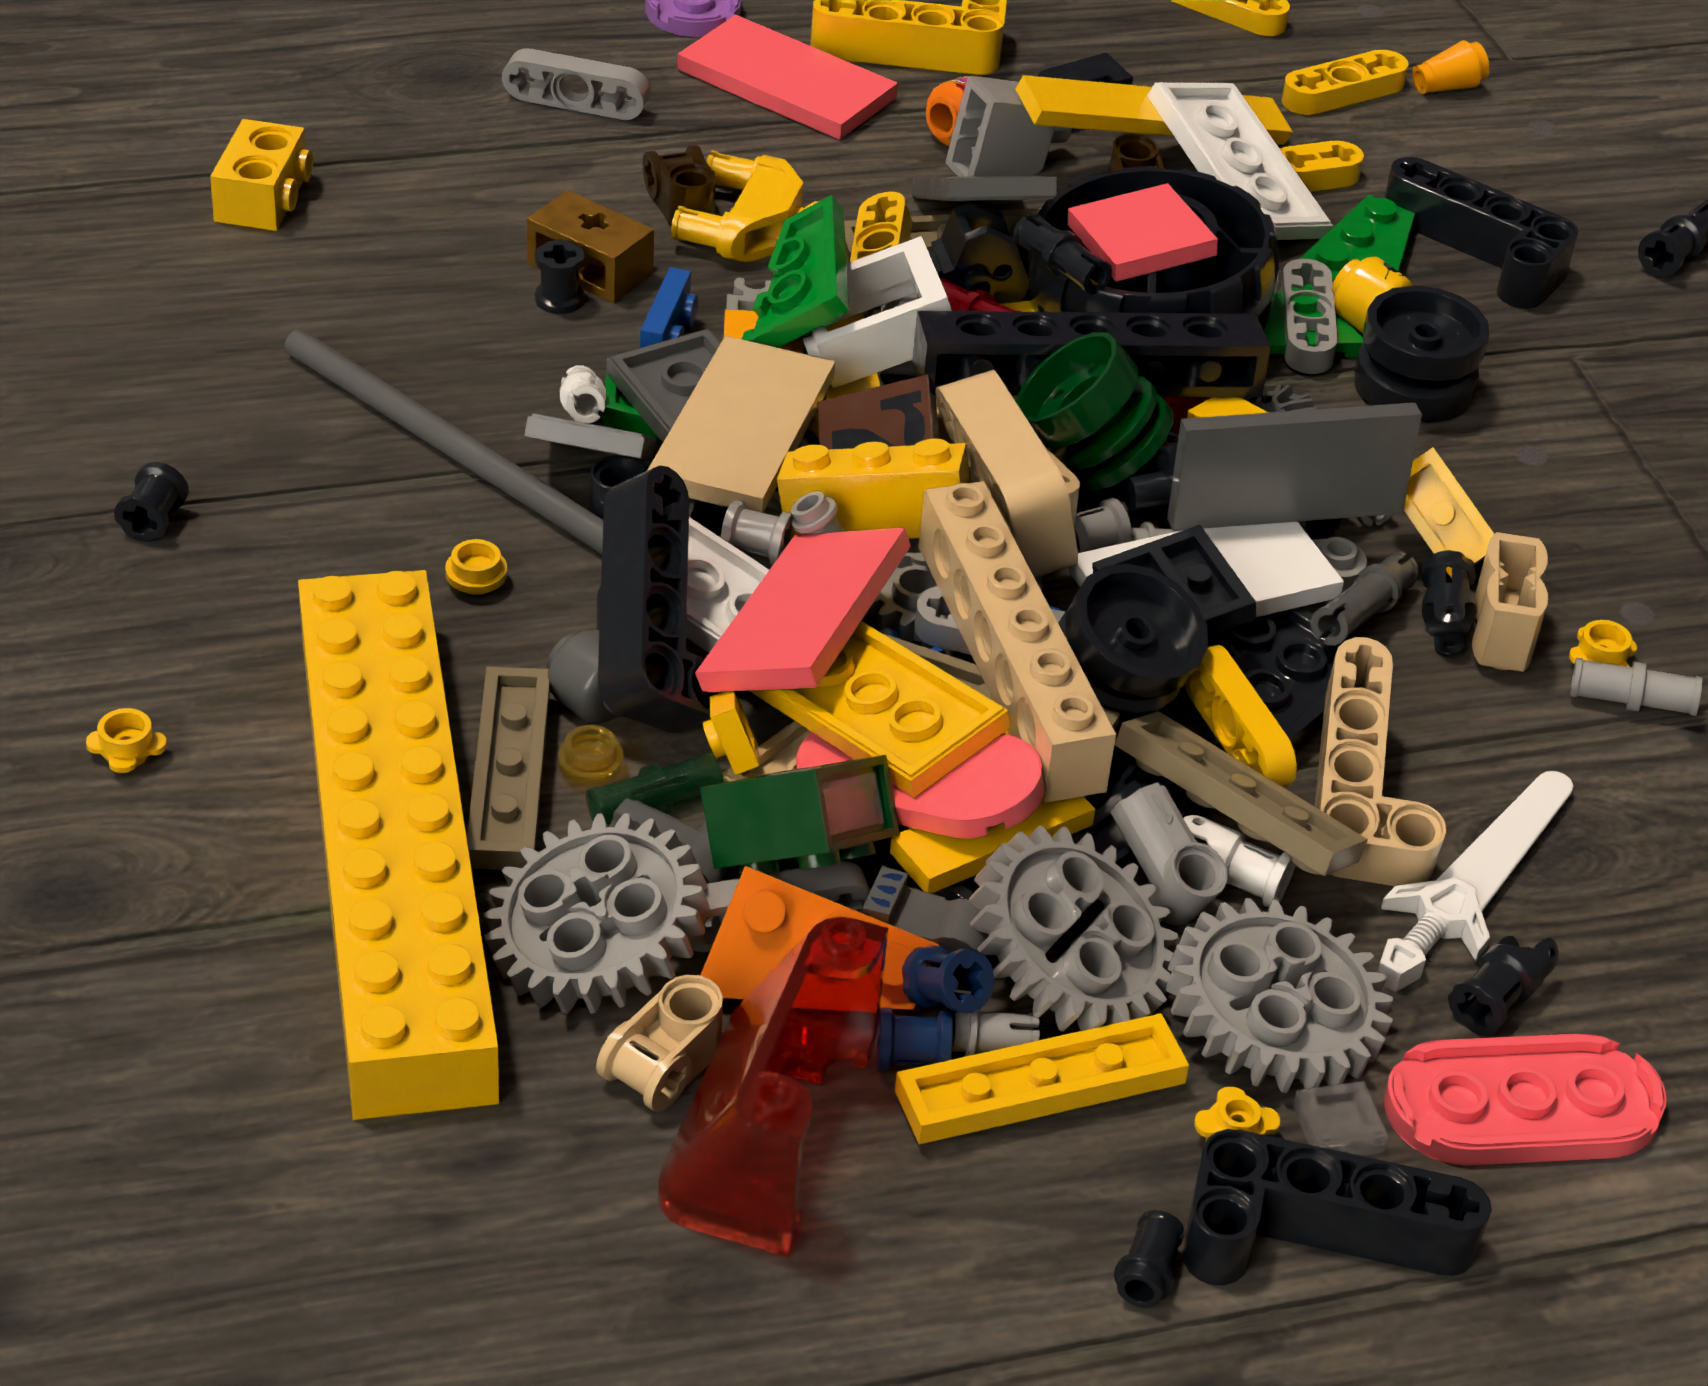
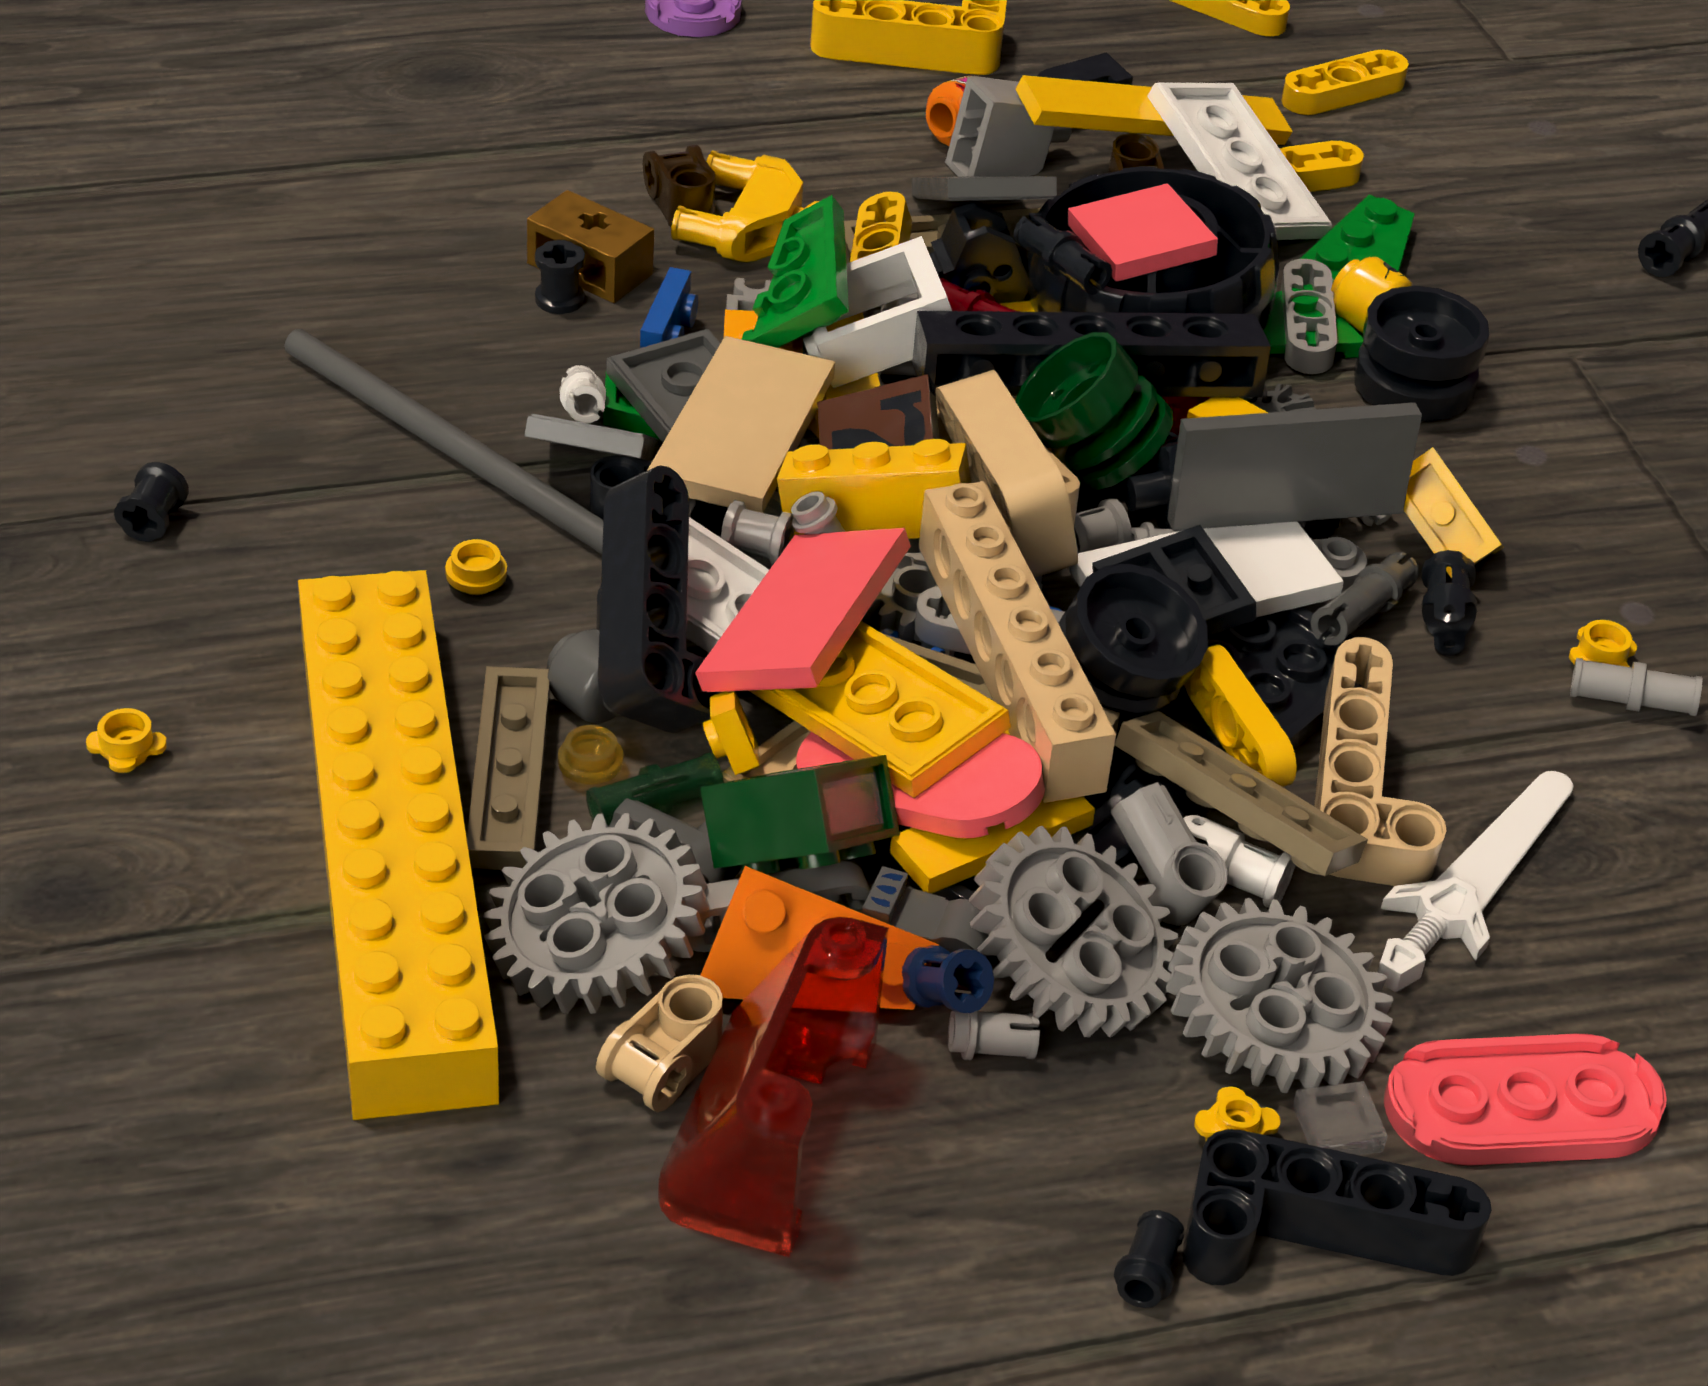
yellow brick [210,119,313,231] -> none
light grey beam [502,48,651,120] -> none
coral tile [677,15,898,140] -> none
dark blue bush [877,1008,953,1072] -> none
yellow plate [895,1013,1189,1145] -> none
black beam [1384,157,1578,309] -> none
light orange cone [1412,40,1490,95] -> none
black piece [1448,936,1559,1036] -> none
tan brick [1472,532,1548,672] -> none

